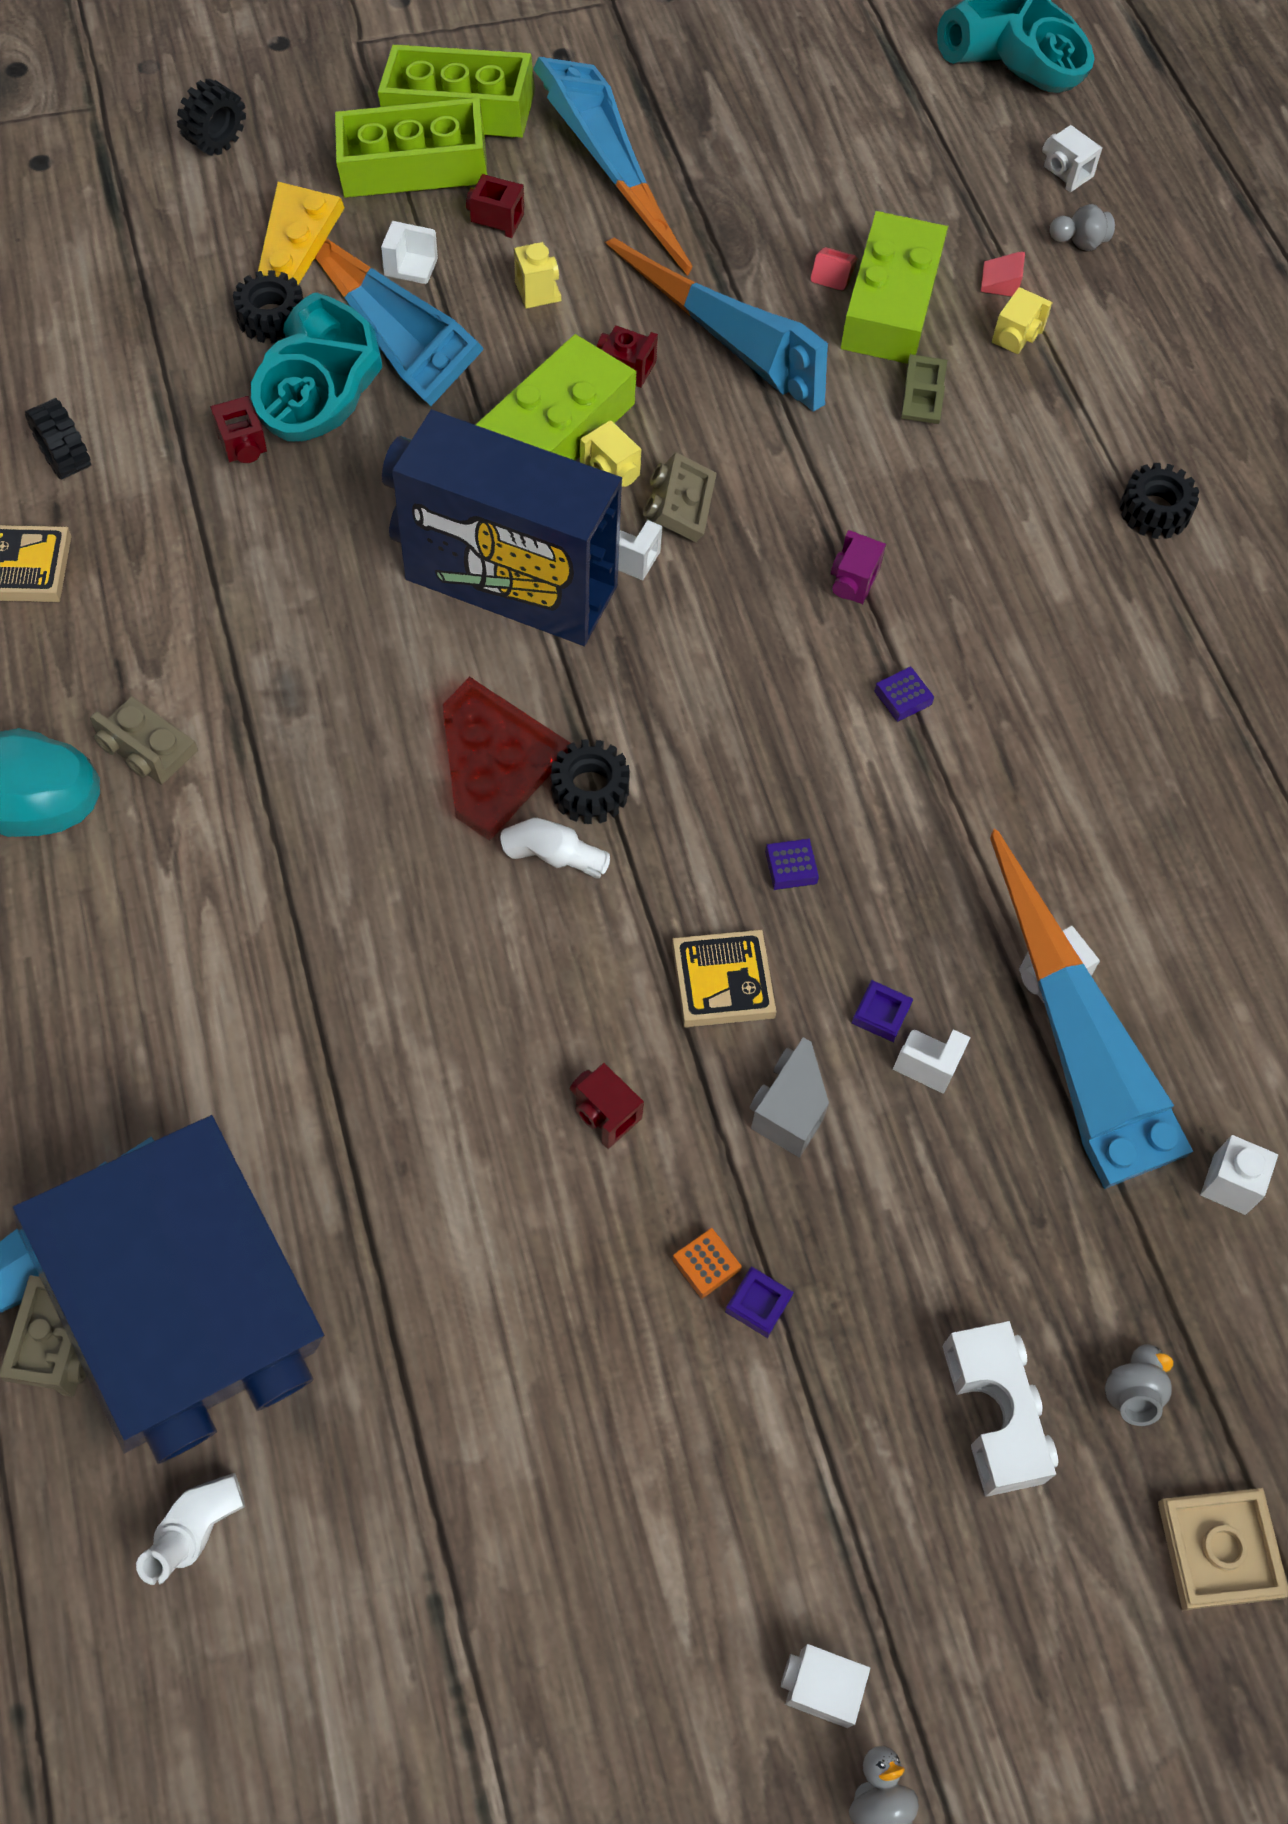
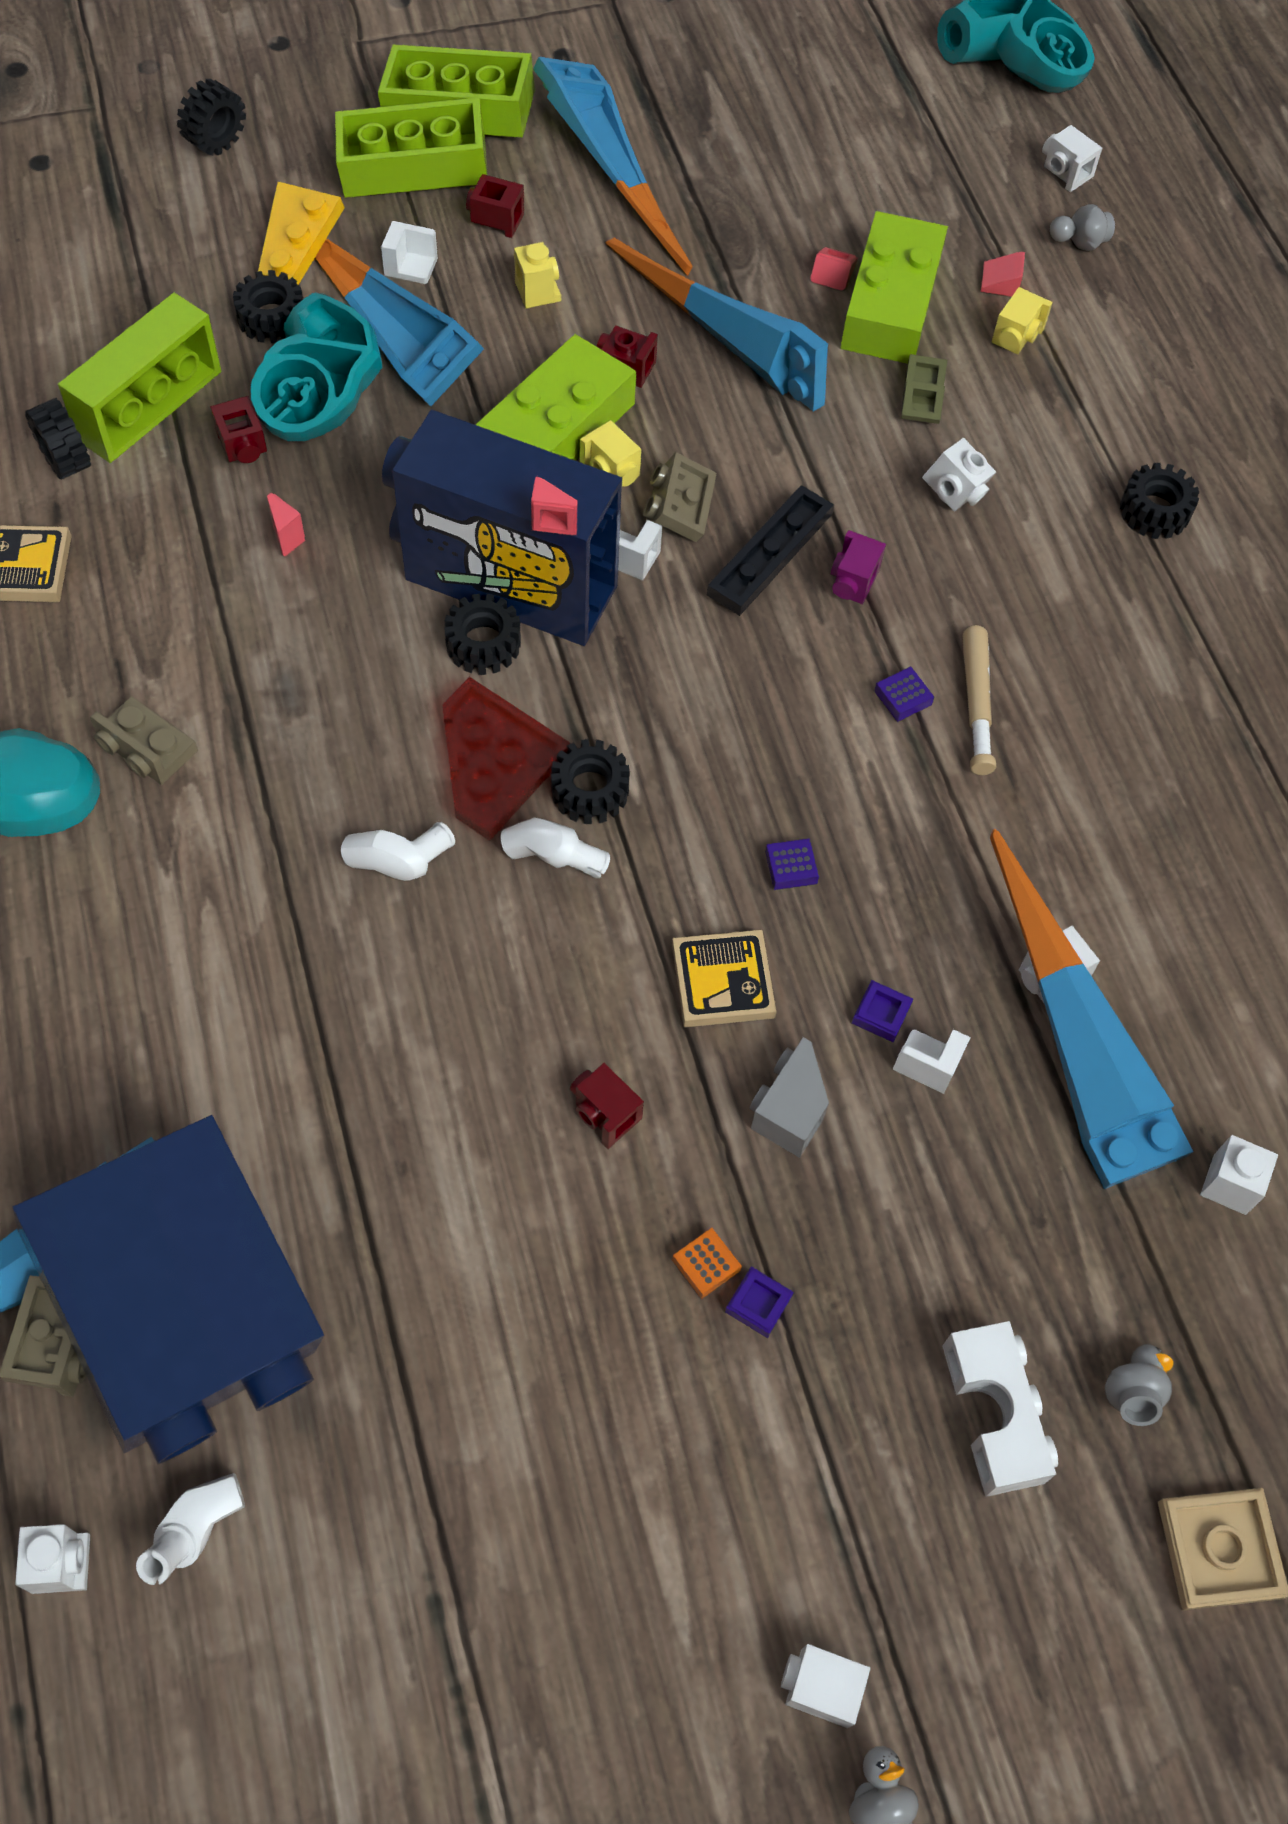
none -> white brick [15,1524,90,1594]
none -> lime brick [58,292,222,463]
none -> coral slope [267,493,305,557]
none -> white arm [341,822,455,881]
none -> black tyre [444,594,521,675]
none -> coral slope [531,477,578,535]
none -> black plate [707,485,834,616]
none -> white brick [922,438,996,512]
none -> tan piece [963,625,996,775]

